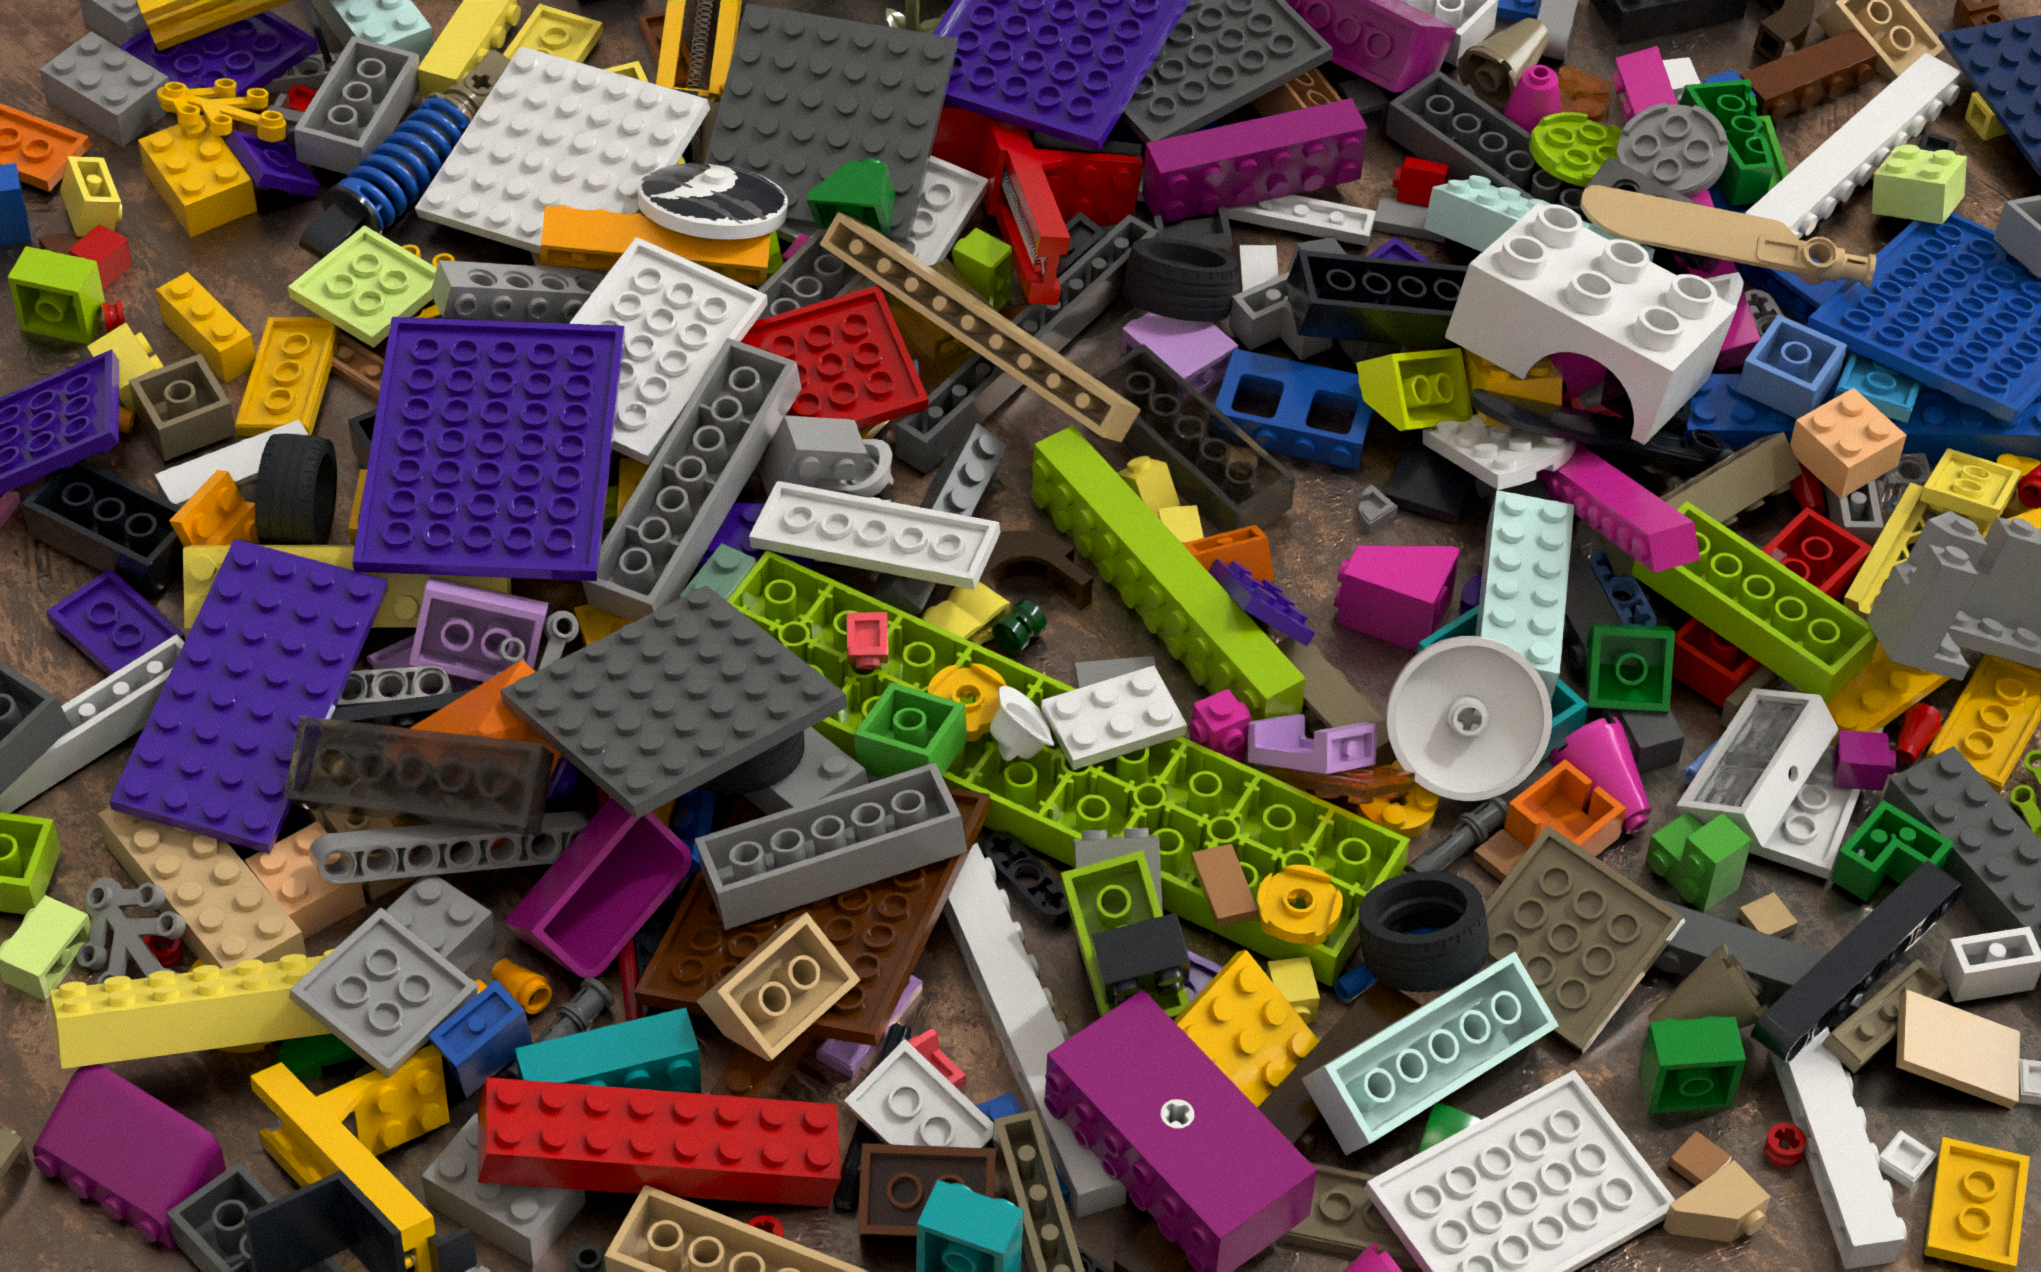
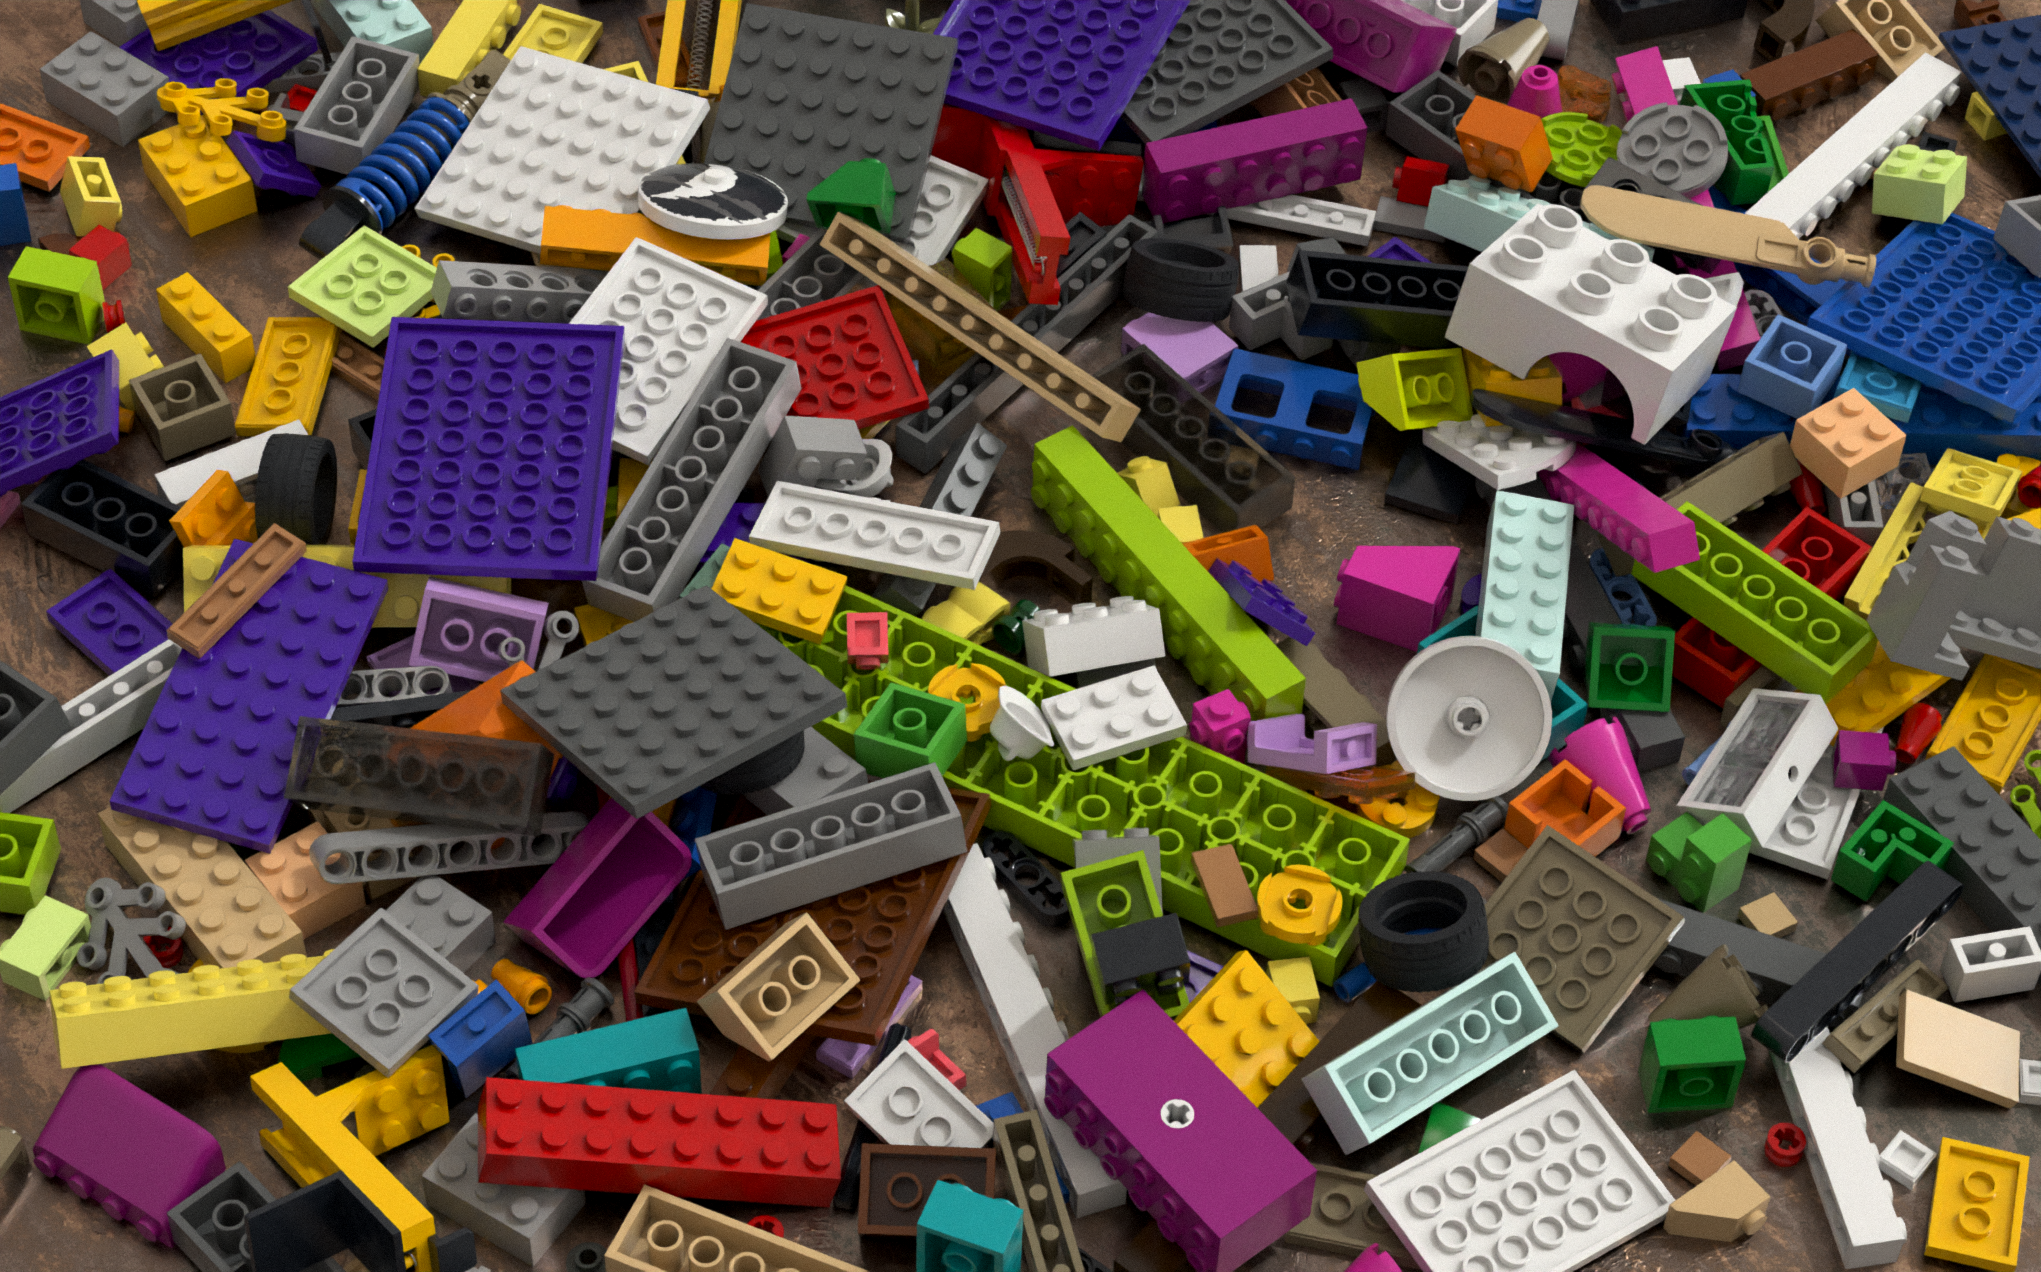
light grey tile [1358,484,1398,534] -> none
none -> medium nougat tile [166,523,307,659]
none -> yellow plate [711,538,848,645]
none -> white brick [1022,596,1165,677]
none -> orange brick [1455,95,1553,193]

